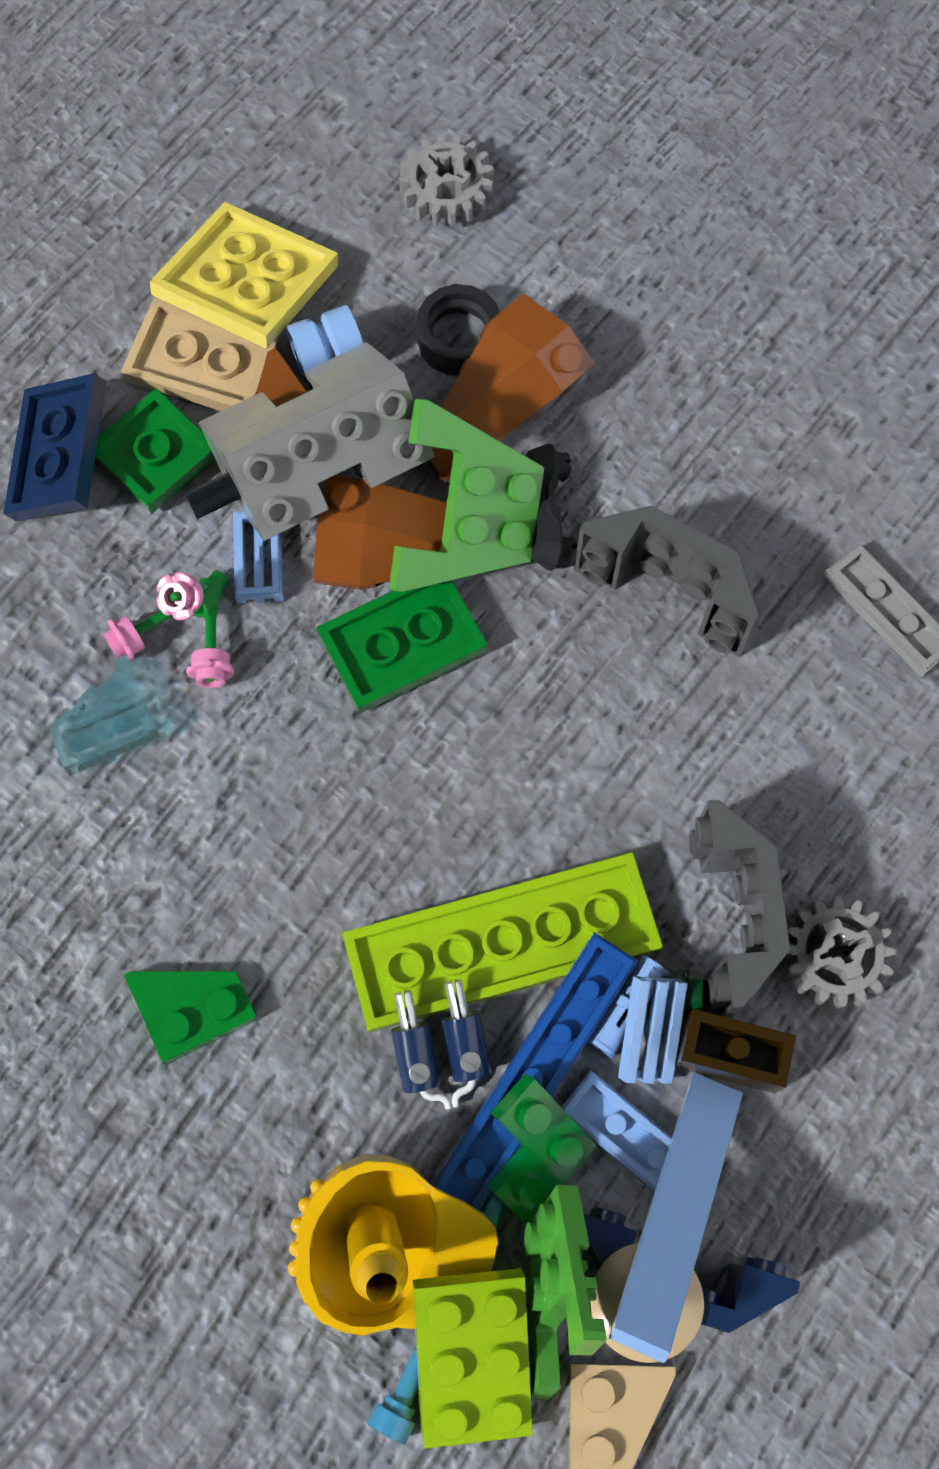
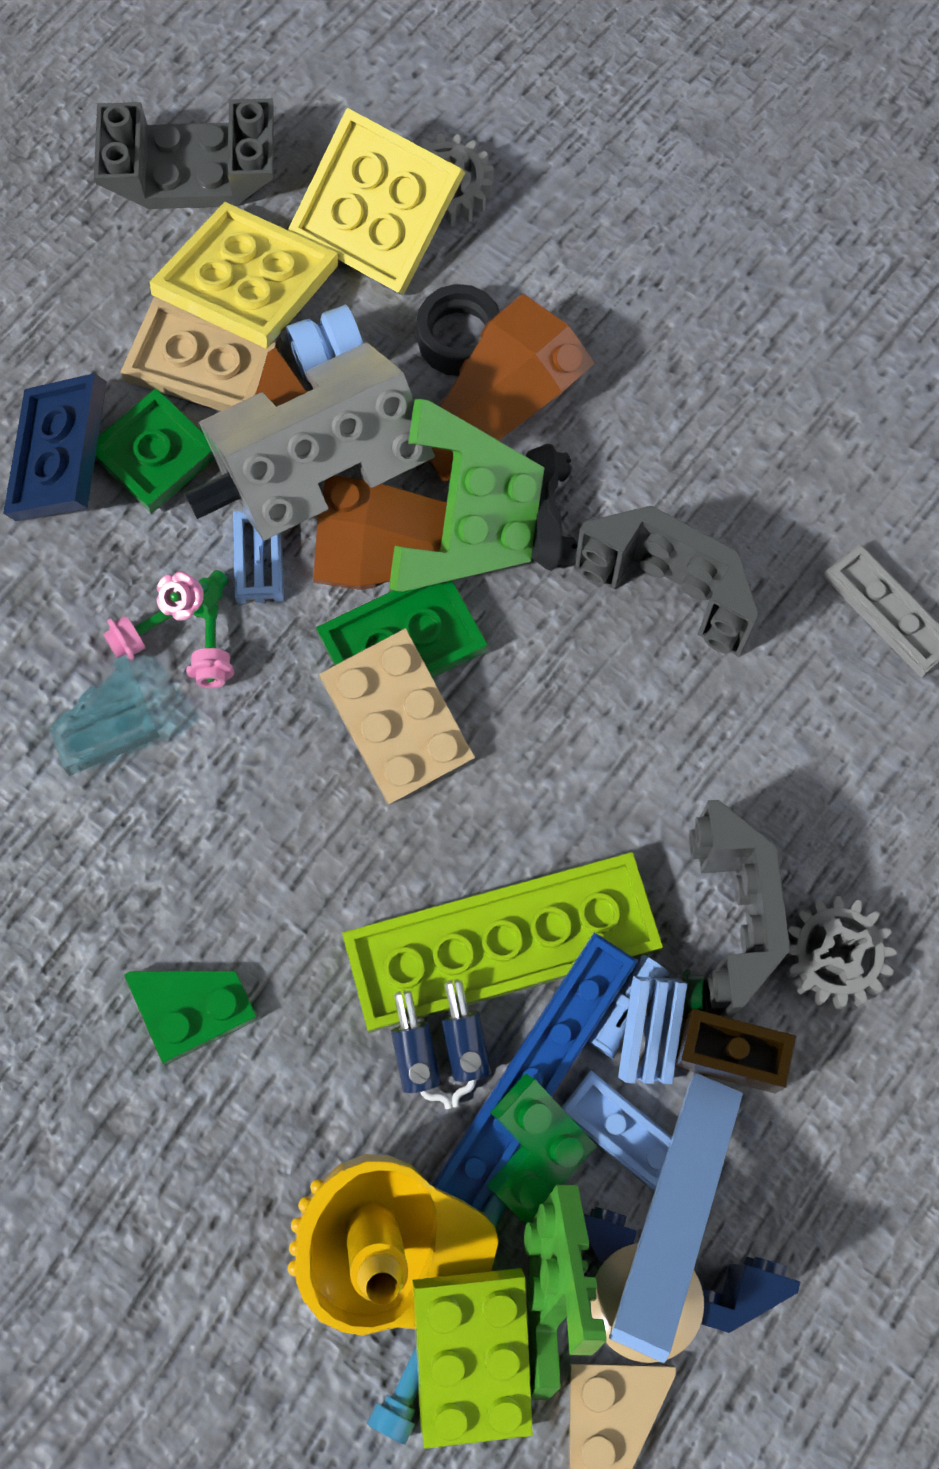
none -> dark grey slope [94,98,274,209]
none -> light yellow plate [288,108,466,296]
none -> tan plate [318,628,475,804]

